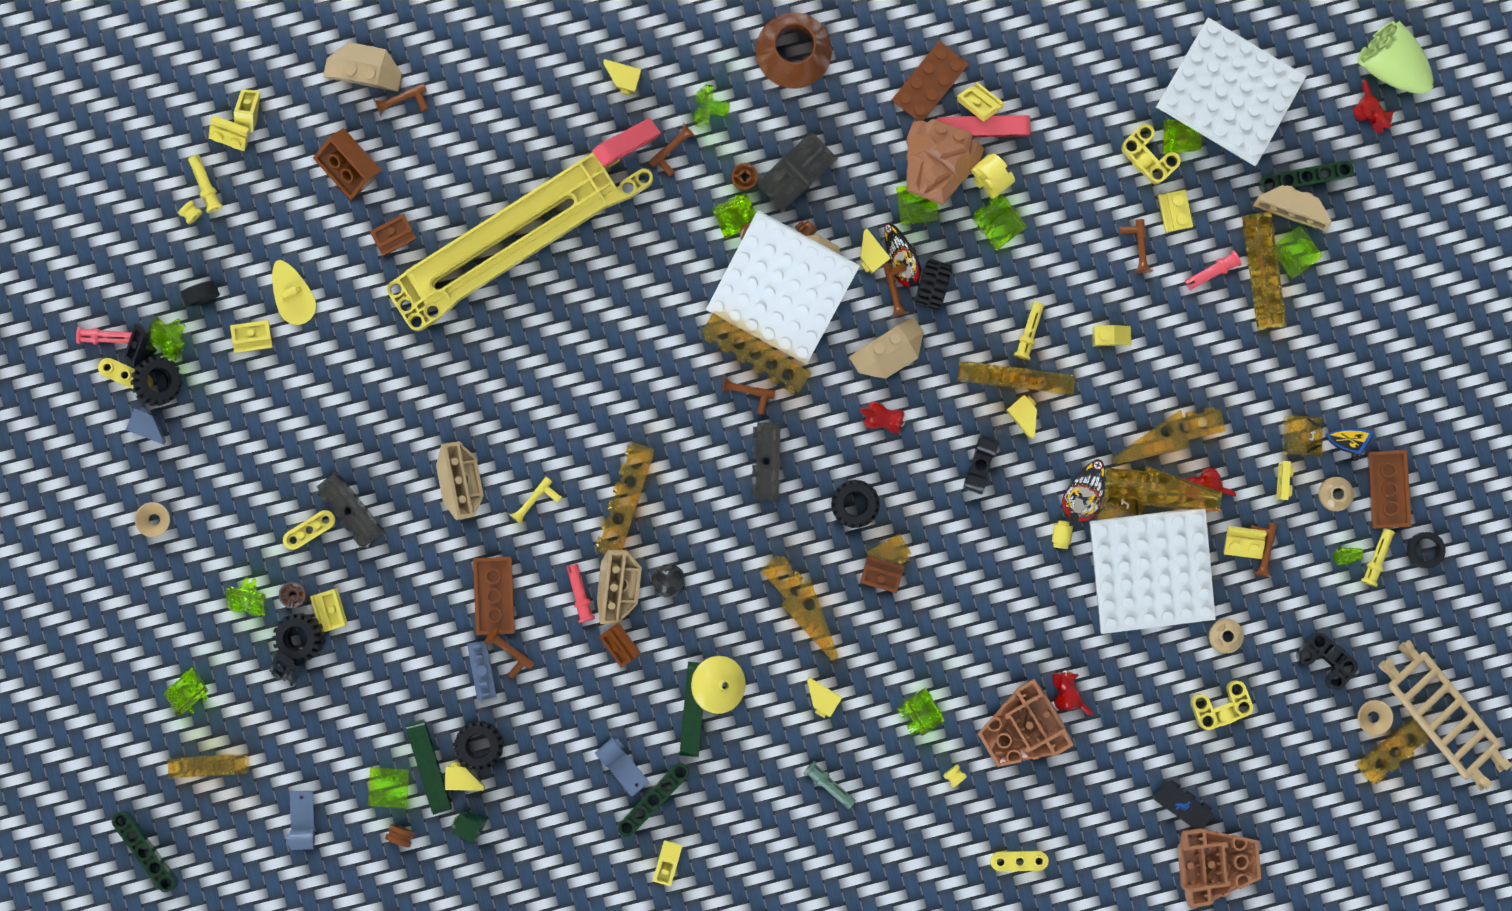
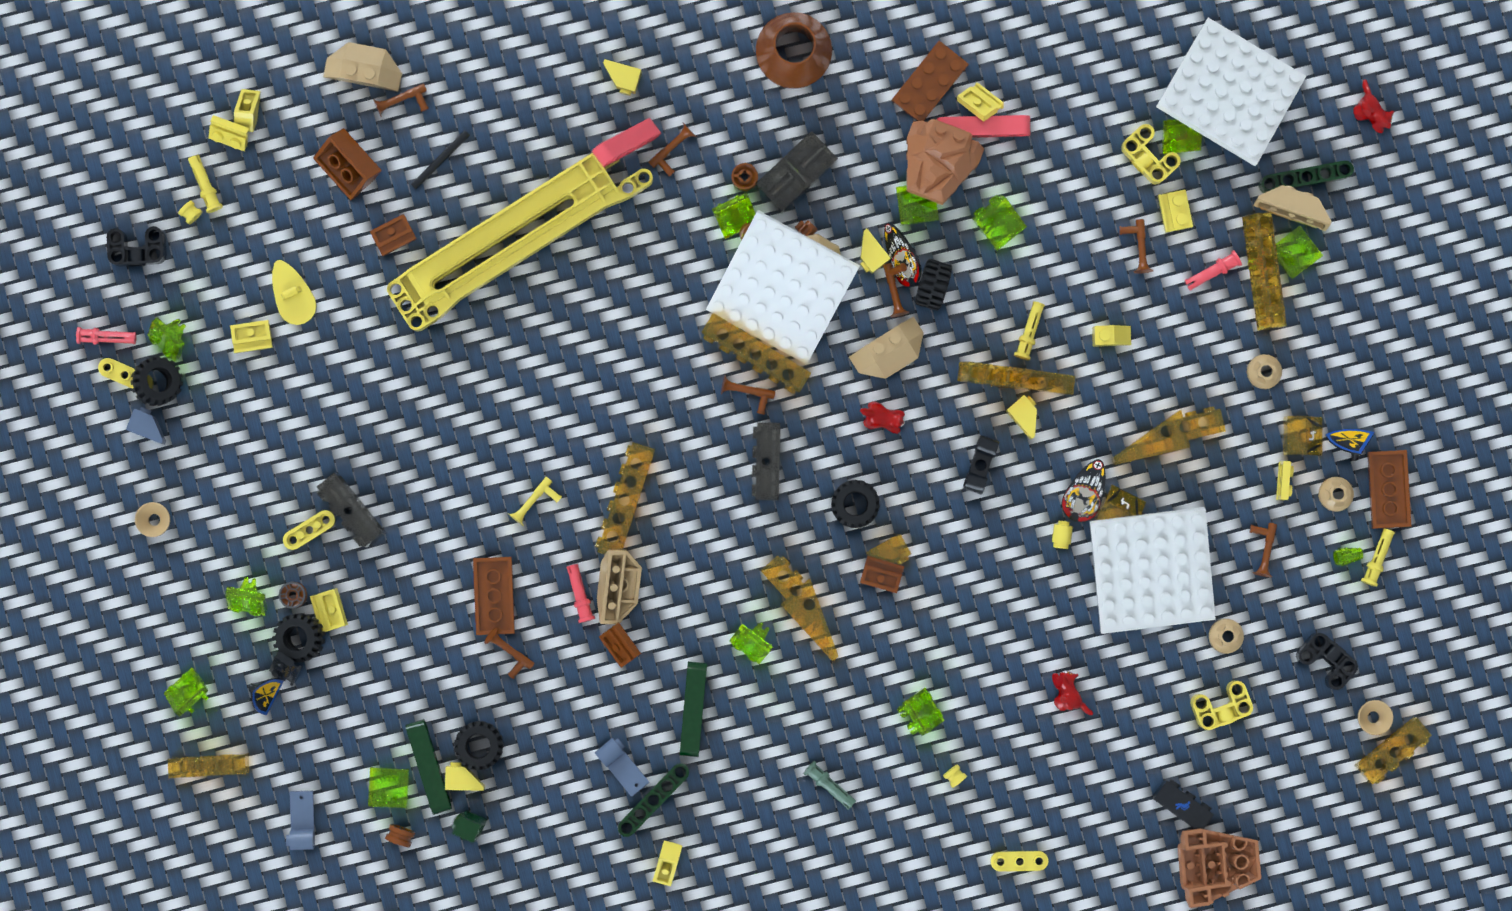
dark green beam [112,811,178,892] -> none
black slope [123,323,157,366] -> none
black tyre [180,281,220,307] -> none
tan wedge [436,441,484,520] -> none
sand blue plate [467,641,497,701] -> none
clear smoke piece [652,564,686,598] -> none
light yellow dish [691,656,746,714] -> none
clear neon green plate [693,84,730,128] -> none
light yellow slope [807,677,842,718] -> none
light yellow brick [971,153,1015,199] -> none
nougat wedge [978,678,1074,767] -> none
clear yellow brick [1104,466,1222,512] -> none
red animal [1180,468,1236,502] -> none
light yellow plate [1223,526,1267,559] -> none
yellowish green cylinder [1357,21,1434,94] -> none
tan bar [1378,640,1512,791] -> none
black tyre [1407,532,1446,568] -> none
none -> black beam [106,226,167,266]
none -> shield [248,678,284,715]
none -> black bar [411,130,470,189]
none -> clear neon green plate [729,622,773,664]
none -> tan piece [1247,354,1282,389]

